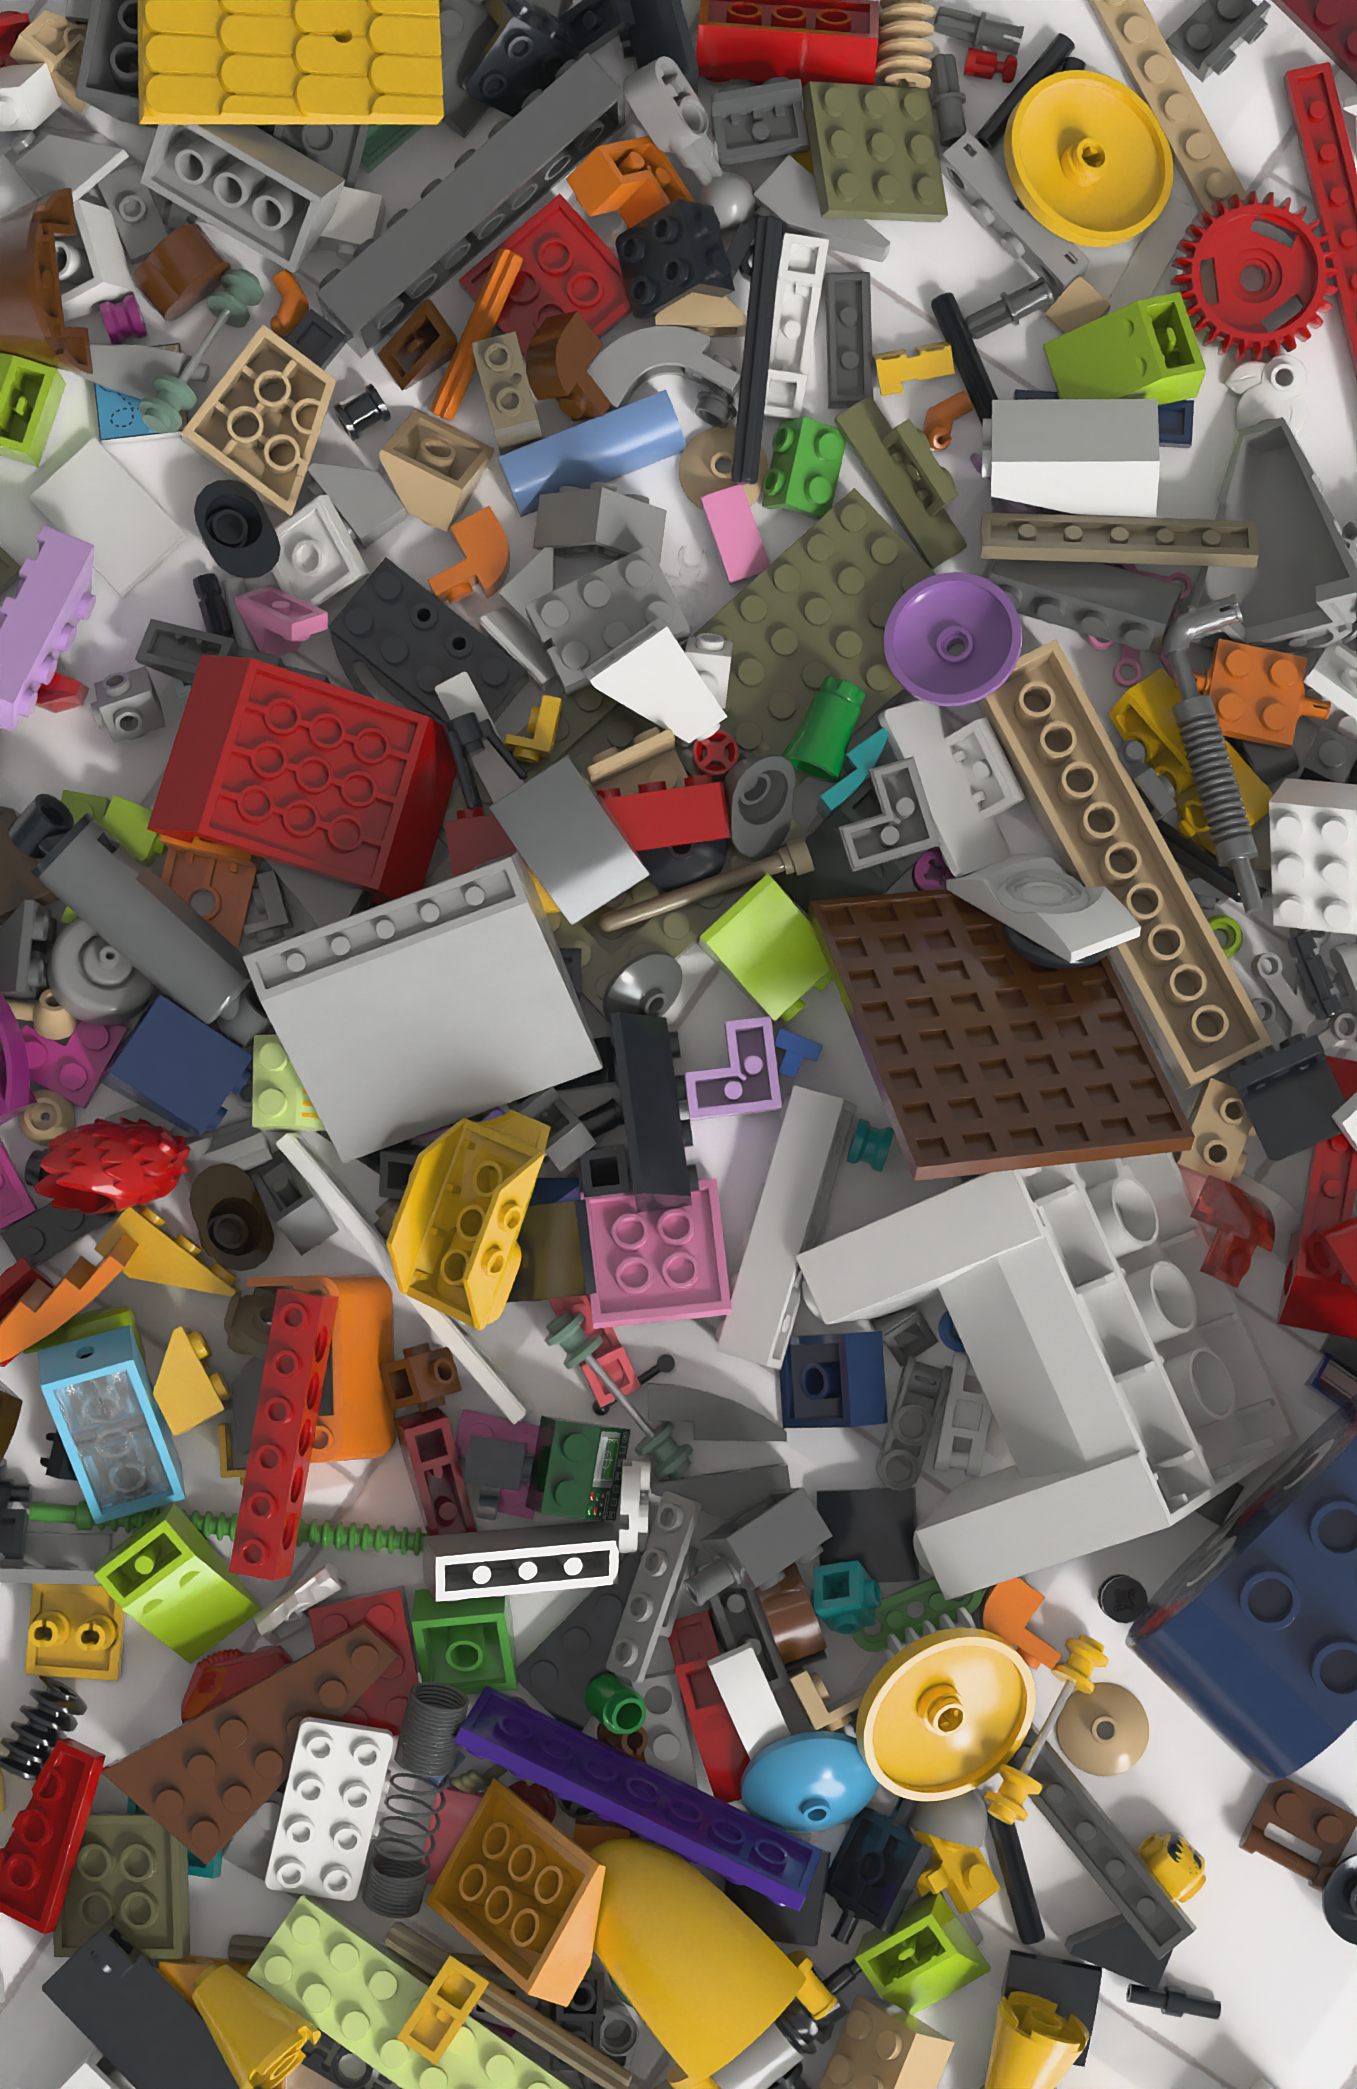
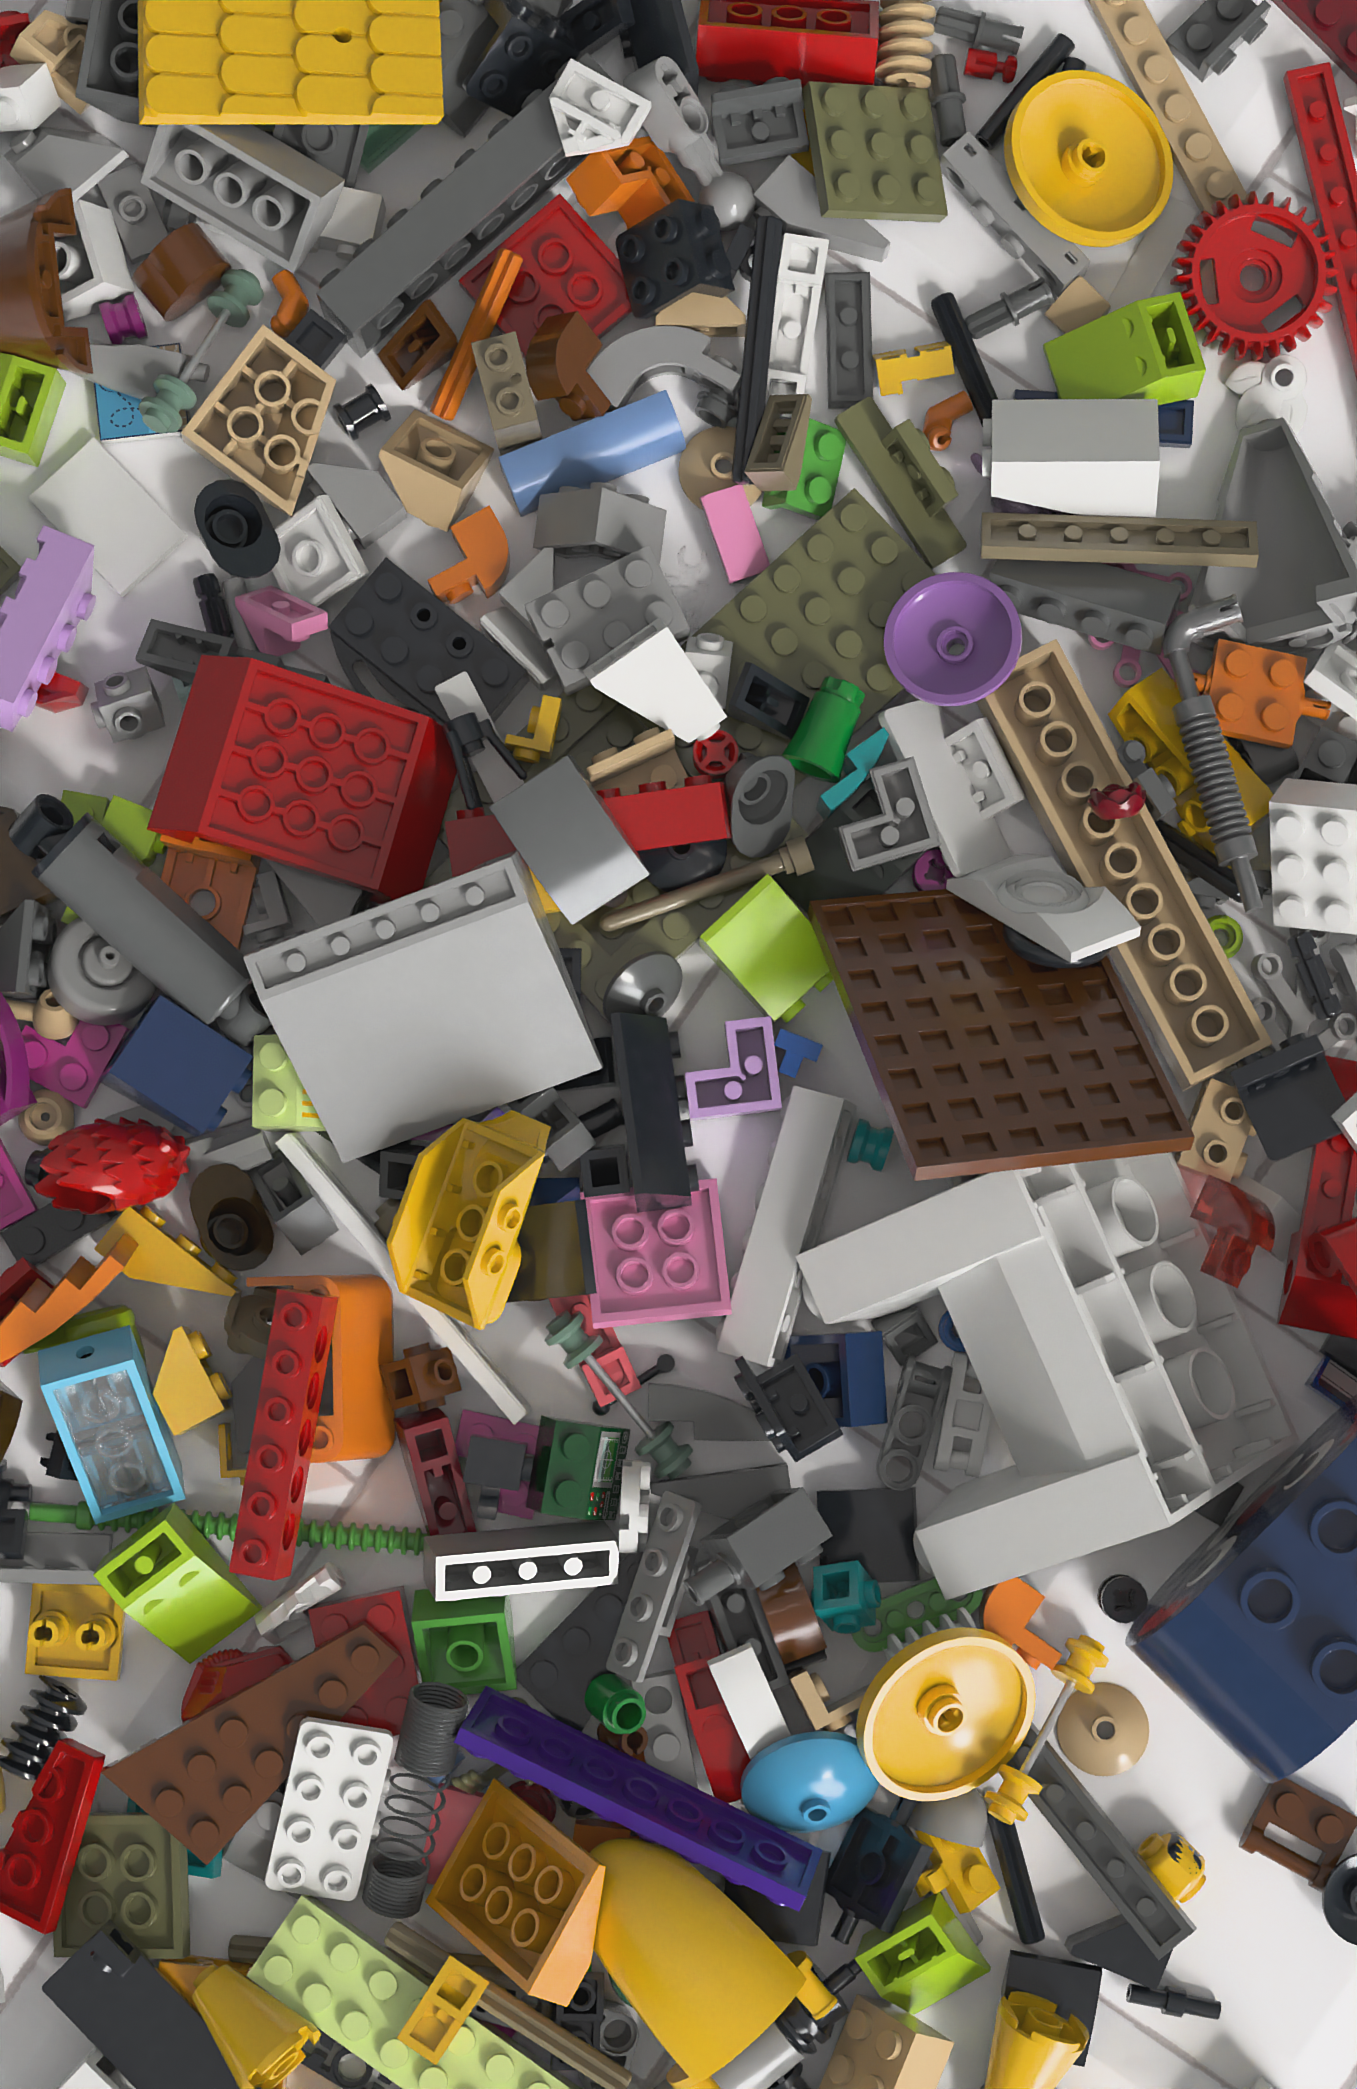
none -> white slope [549,58,652,157]
none -> black slope [727,662,810,740]
none -> black bracket [734,1353,844,1463]
none -> dark tan slope [744,394,812,491]
none -> dark red plate [1087,782,1146,820]

